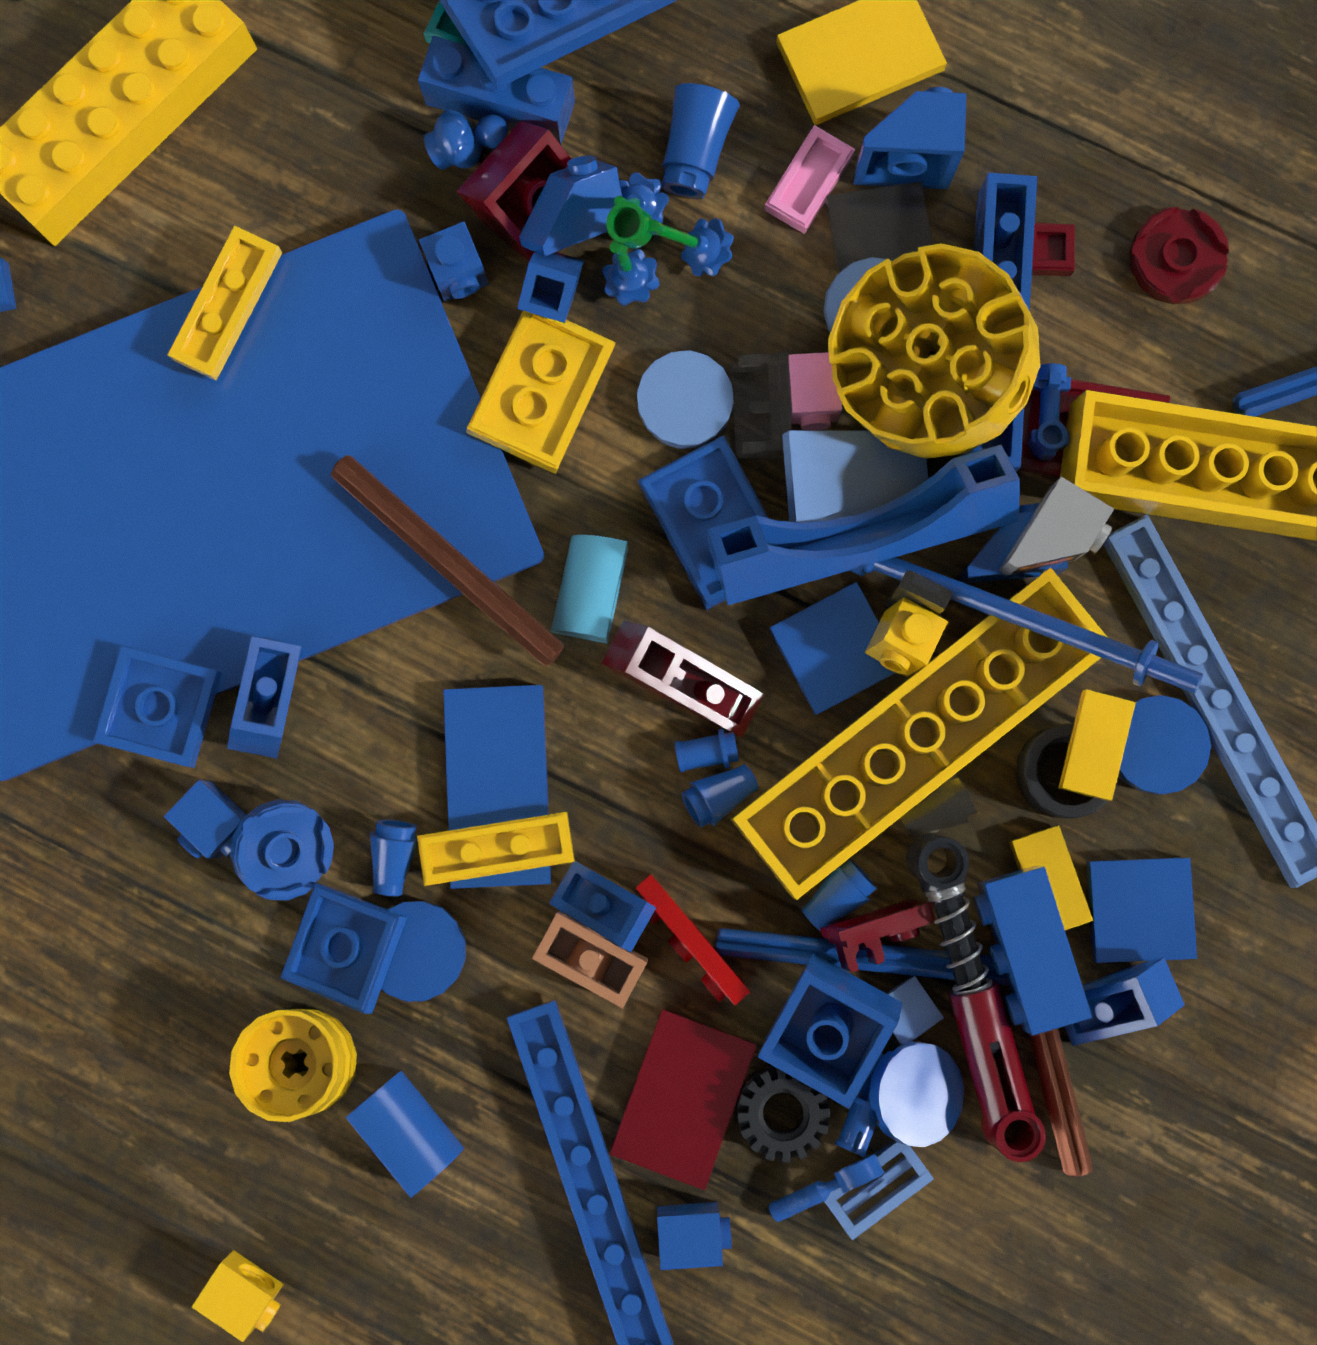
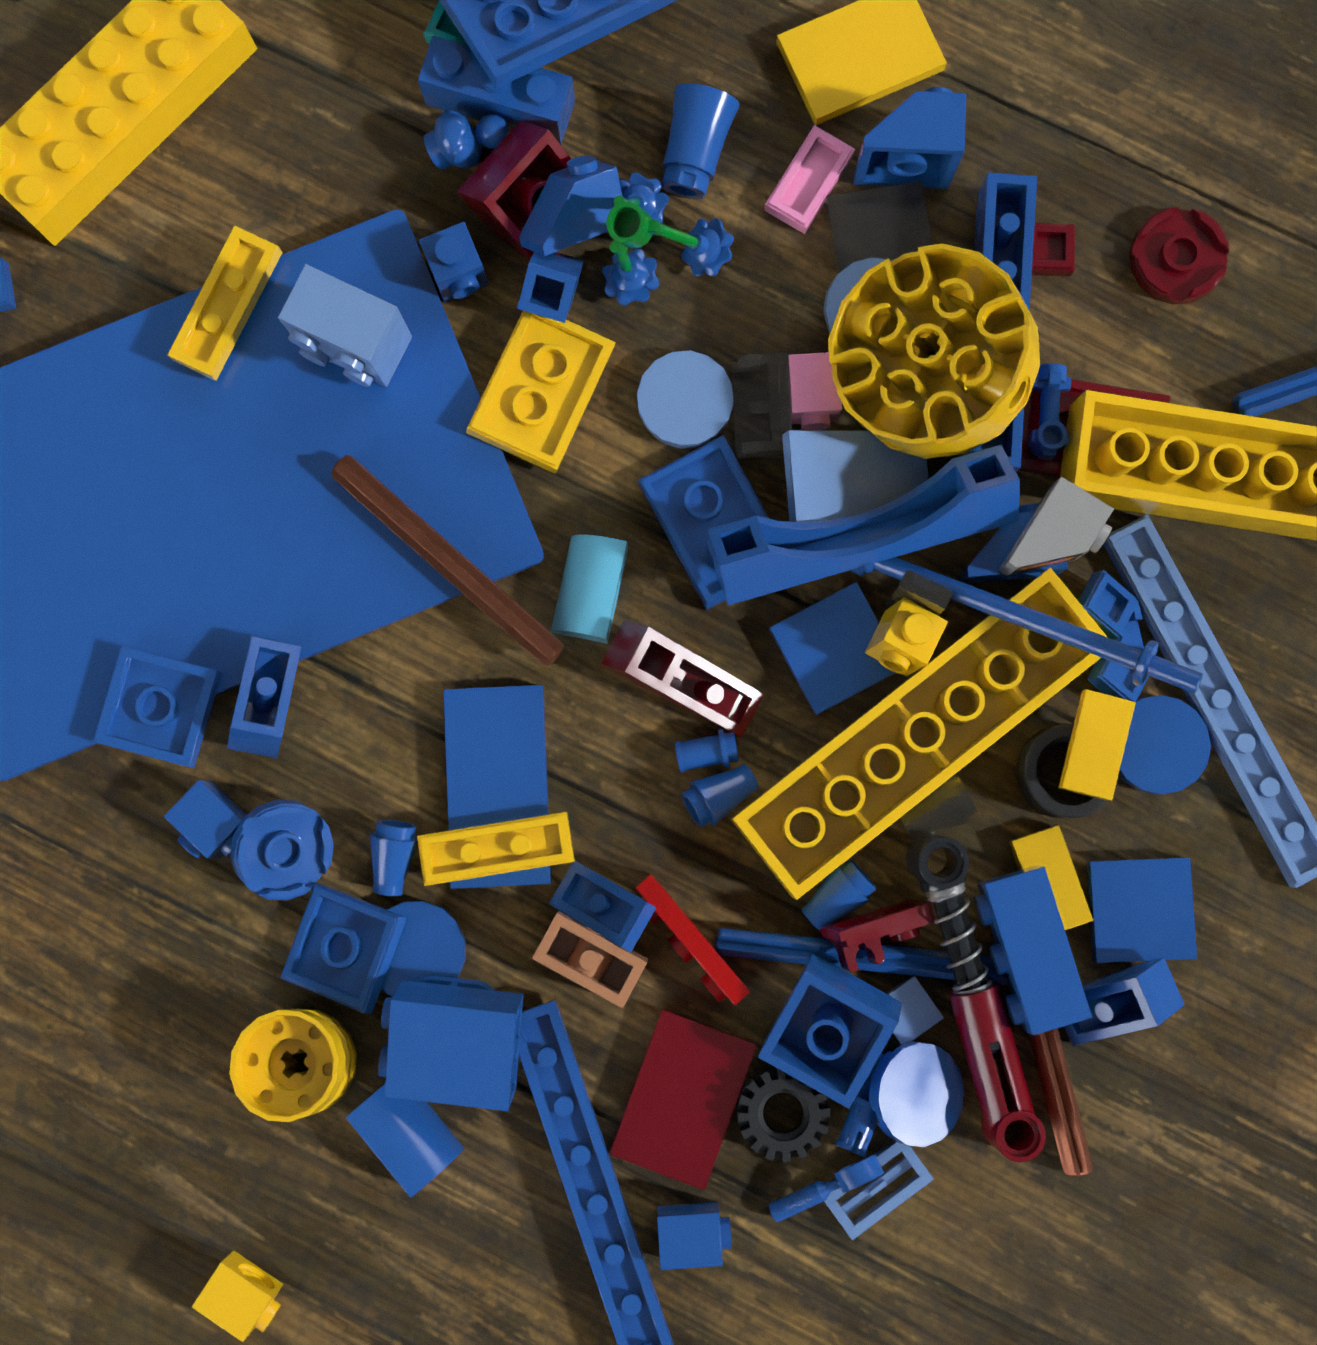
none -> medium blue brick [278,264,412,388]
none -> blue brick [378,976,523,1111]
none -> blue tile [1078,570,1149,702]

